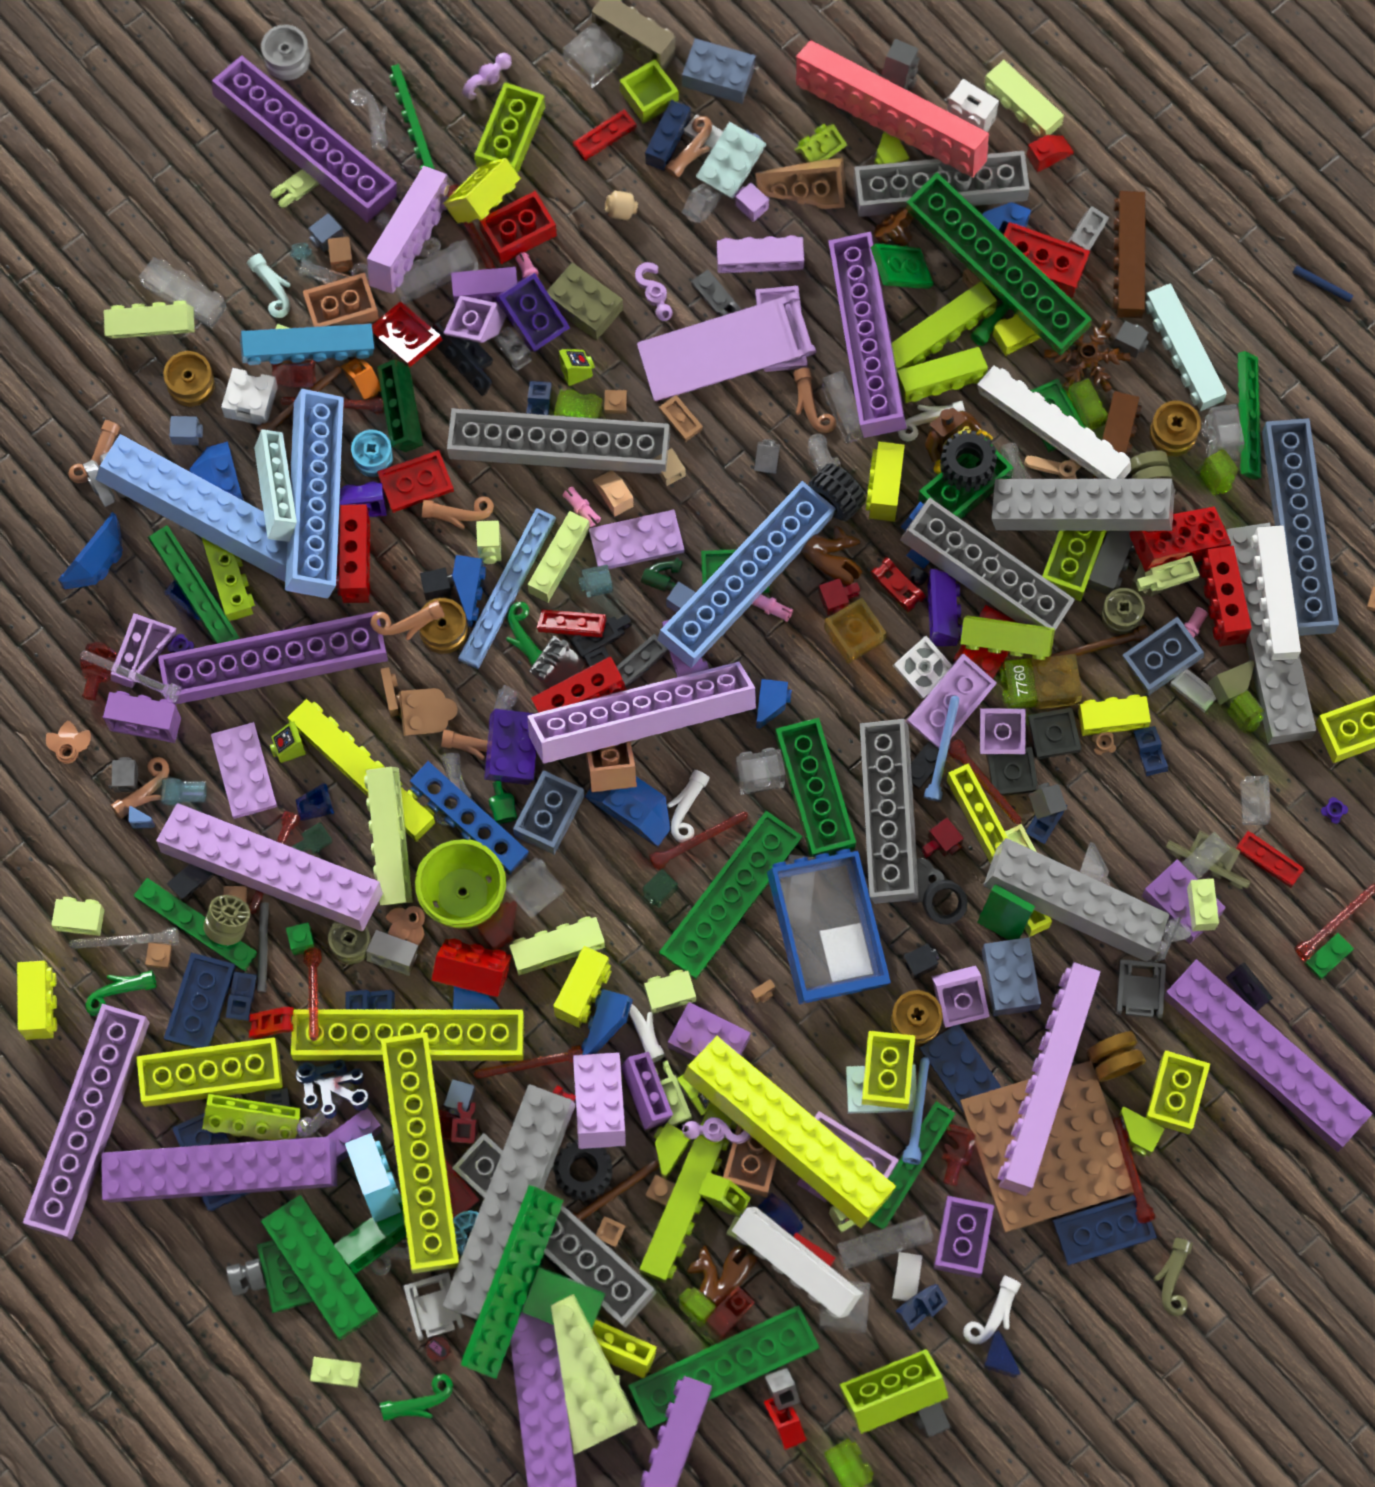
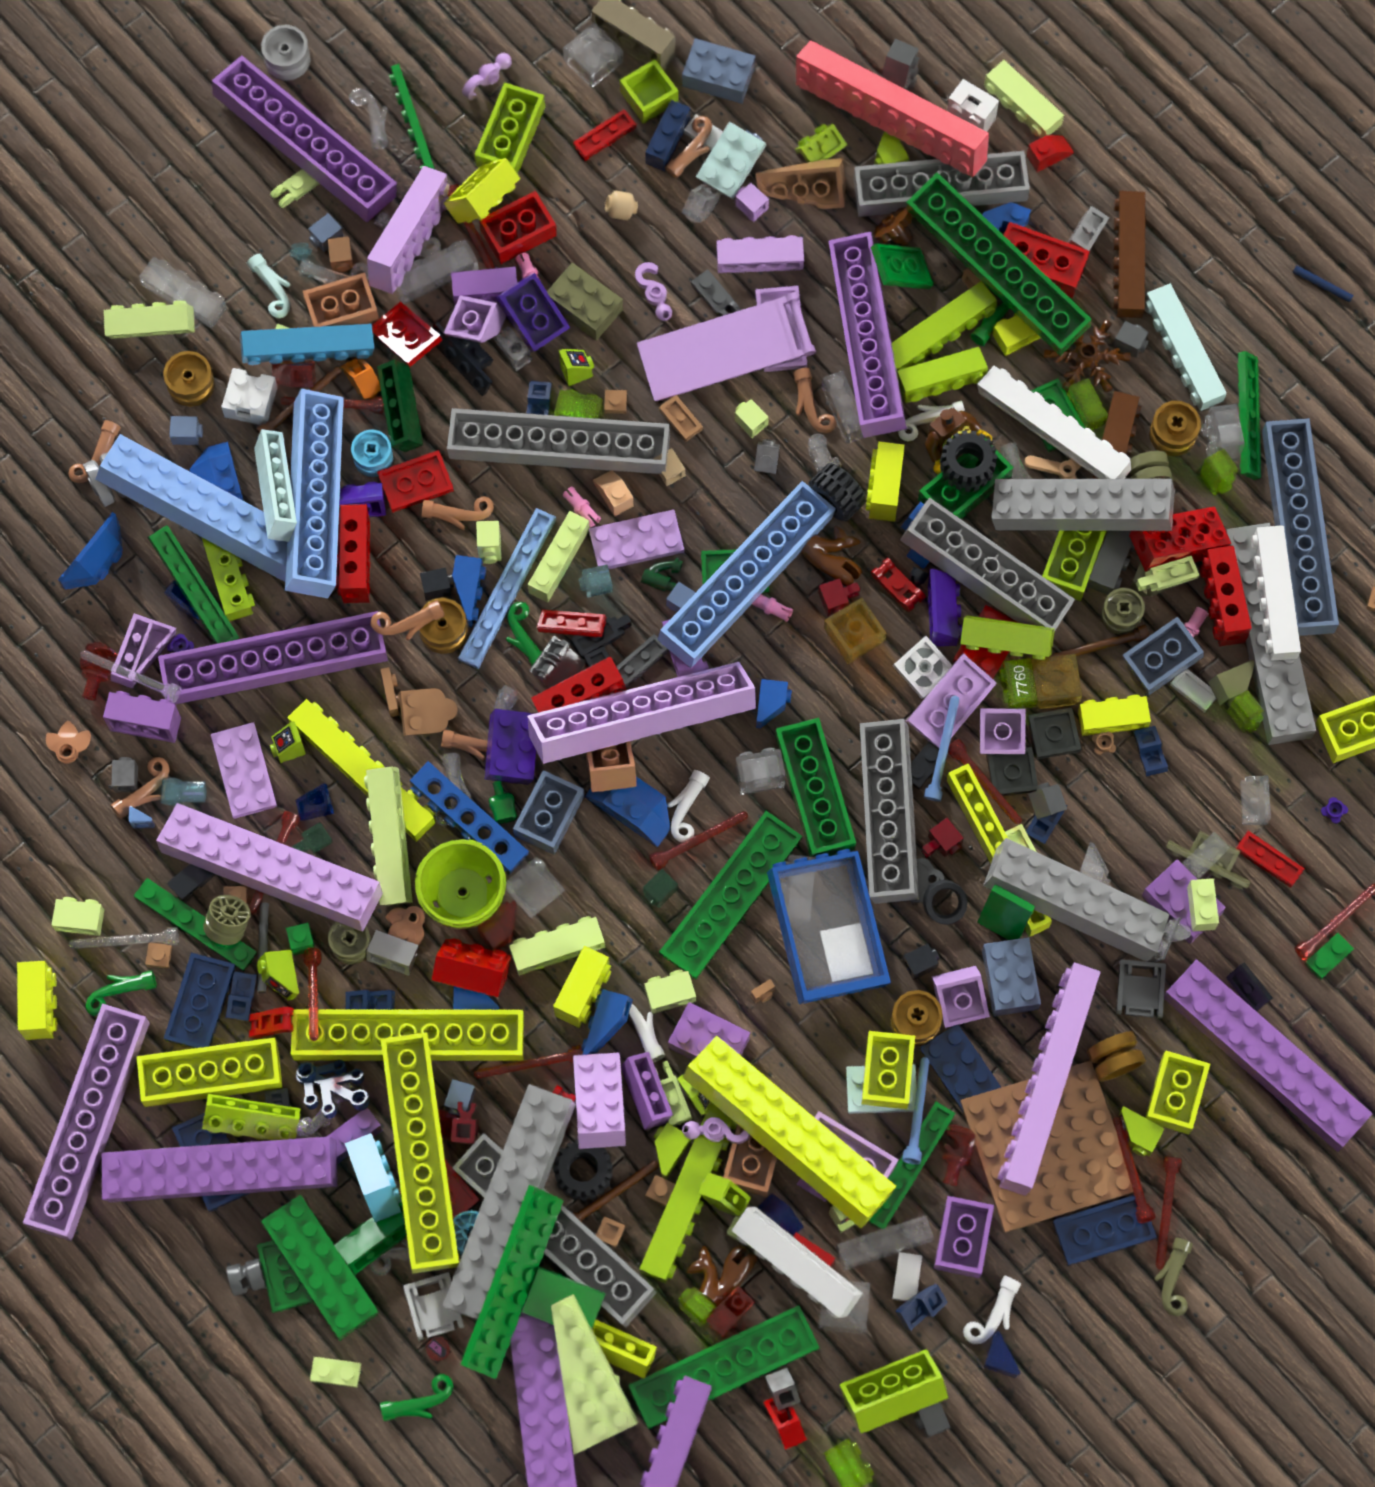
none -> lime slope [257,950,299,1000]
none -> yellowish green brick [735,399,769,438]
none -> clear red piece [1155,1157,1182,1269]

